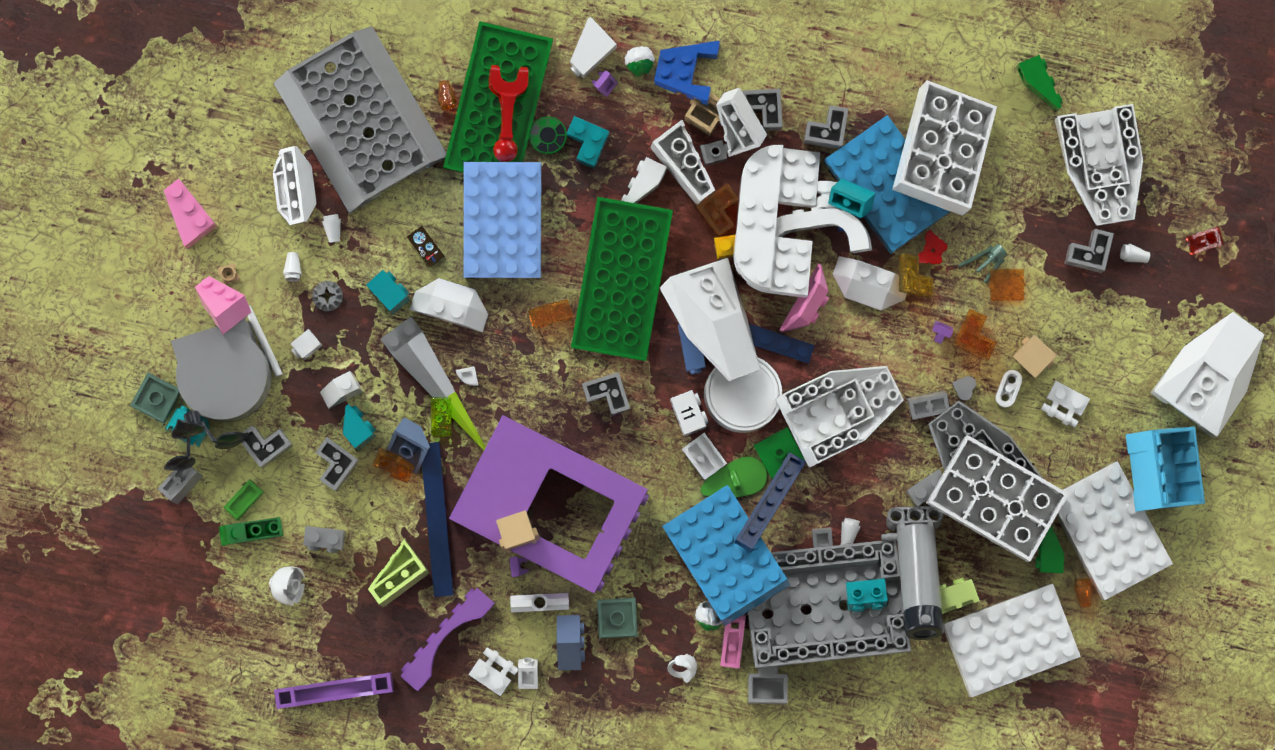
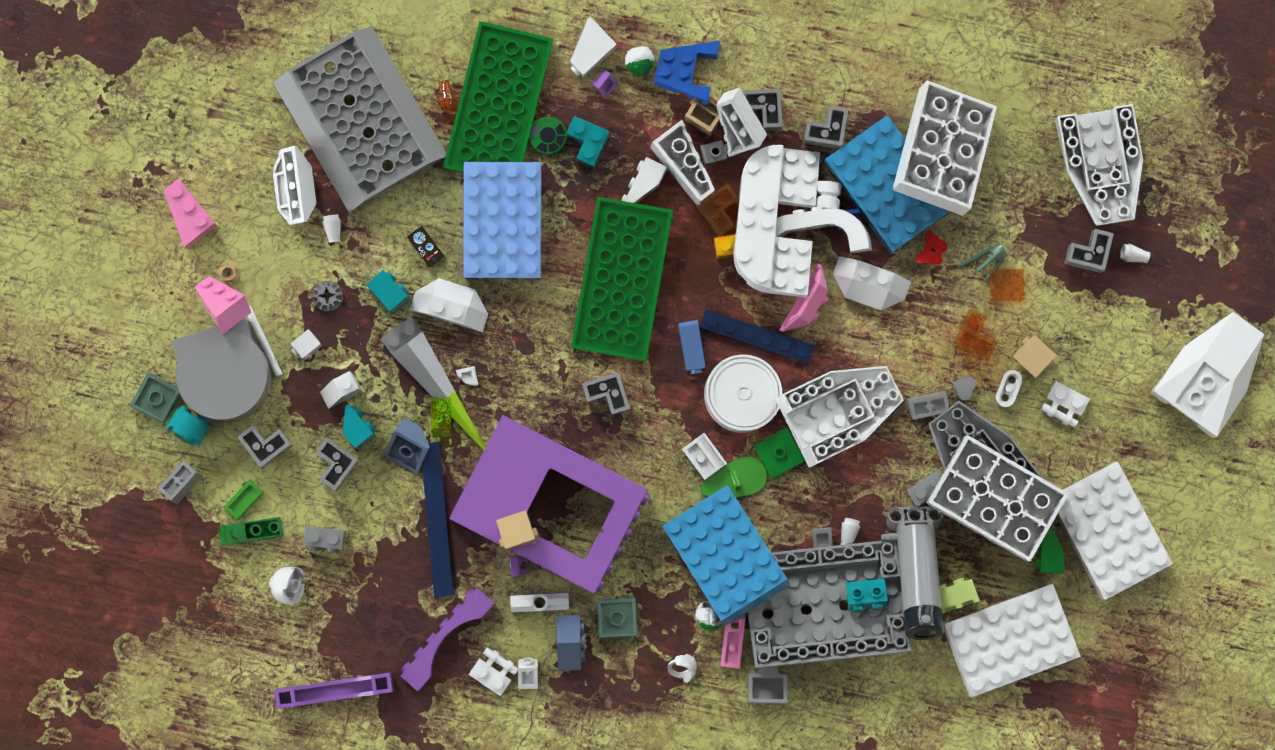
black plant [164,411,248,471] -> none
white cone [283,252,302,282] -> none
yellowish green wedge [368,539,430,607] -> none
clear orange slope [372,447,415,483] -> none
red piece [488,65,528,162] -> none
clear orange slope [528,299,573,329] -> none
white wedge [660,258,760,382] -> none
white brick [670,390,708,437] -> none
dark blue plate [734,452,806,552] -> none
teal brick [828,179,876,218] -> none
clear yellow plate [899,253,933,298] -> none
medium lavender tile [932,321,953,344] -> none
green slope [1016,55,1063,111] -> none
clear orange cone [1074,578,1093,608] -> none
medium azure container [1126,427,1205,511] -> none
clear red slope [1186,226,1224,255] -> none

